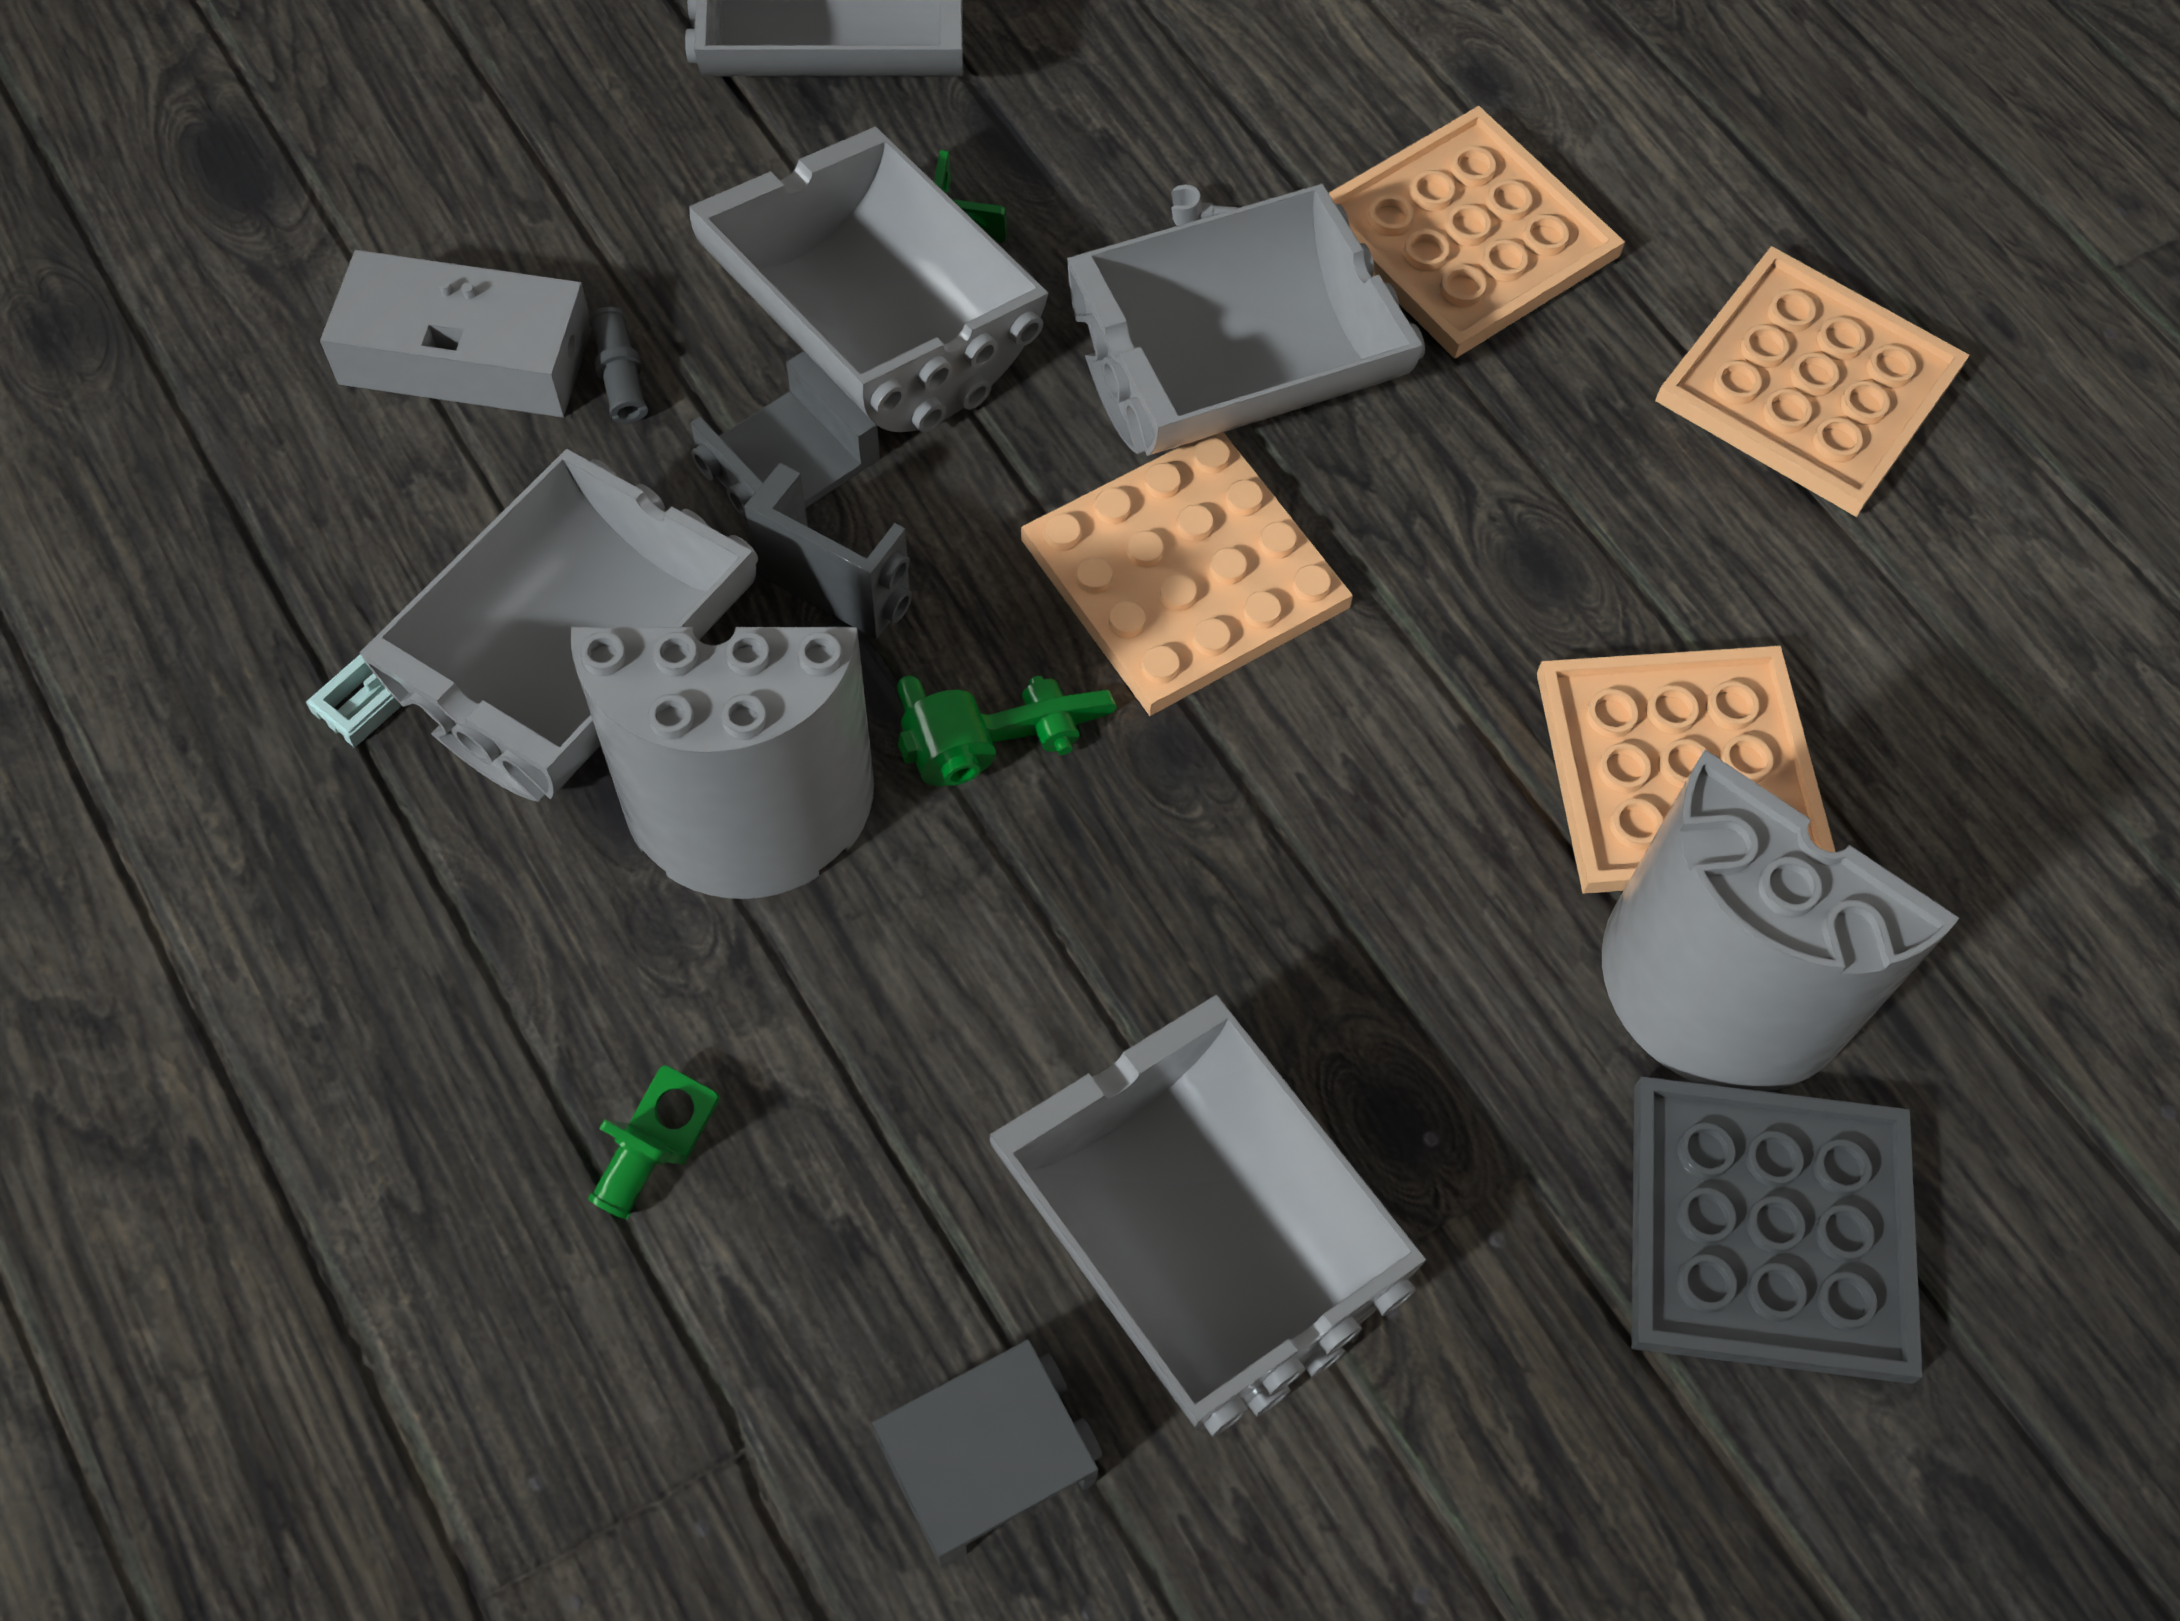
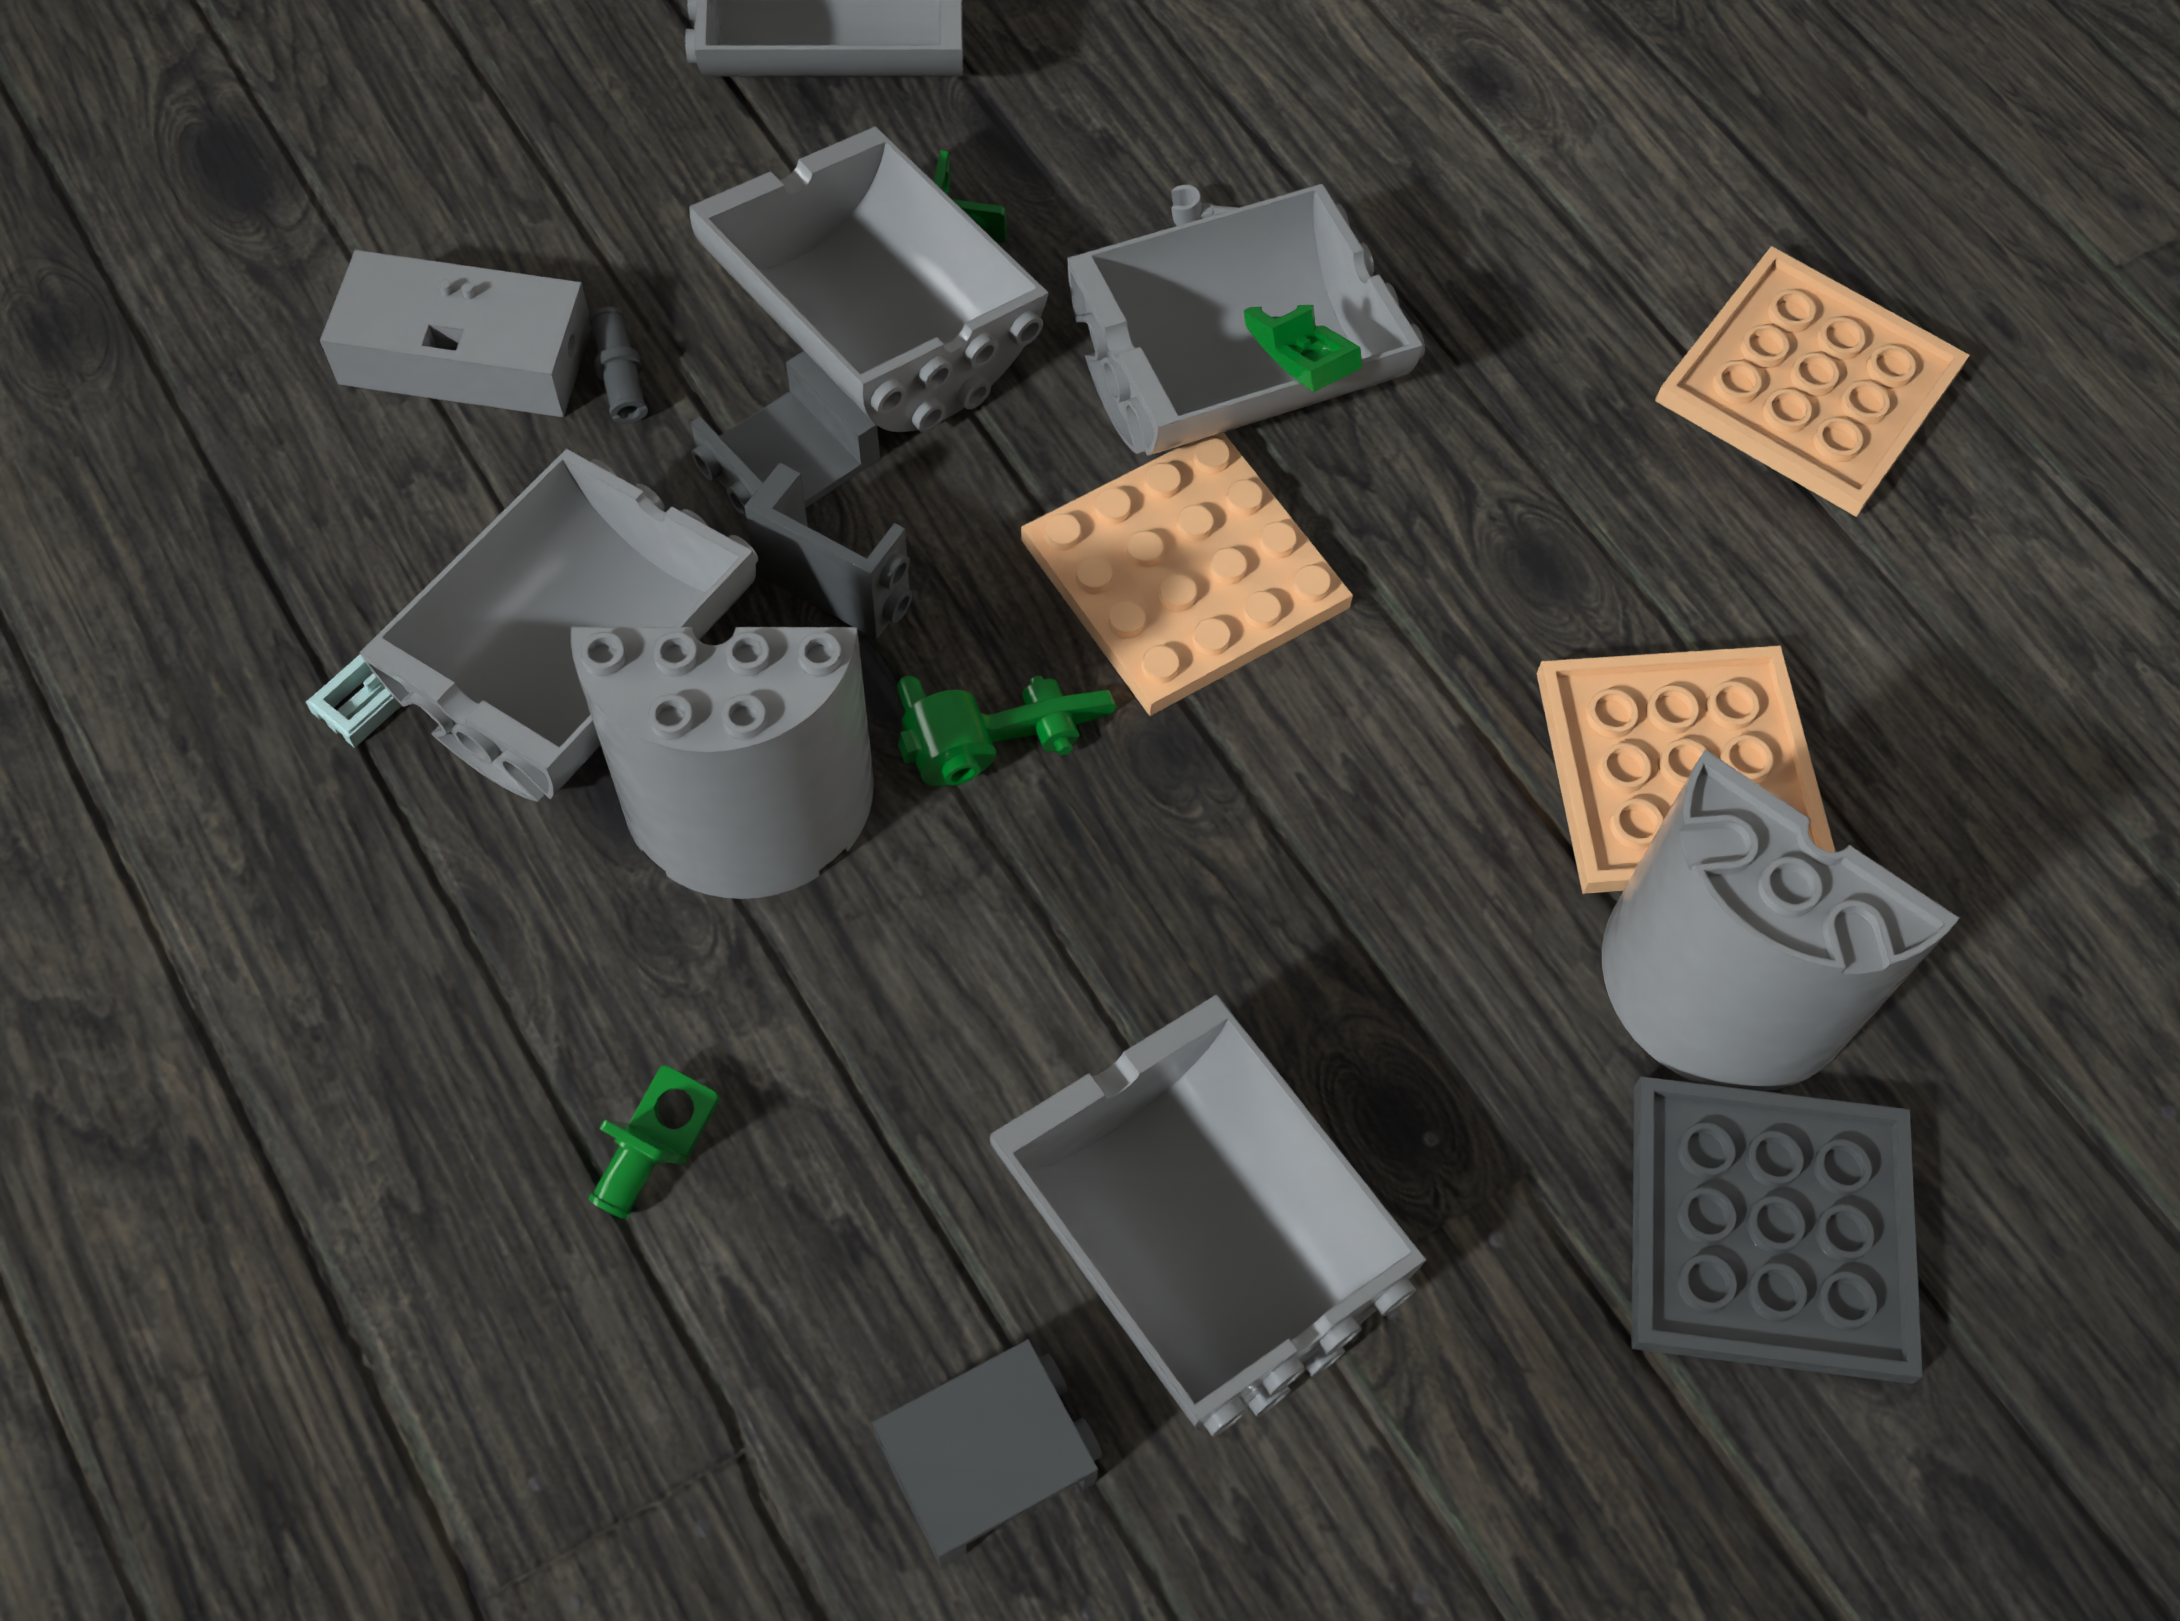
light nougat plate [1329,106,1625,359] -> none
none -> green slope [1243,305,1362,392]

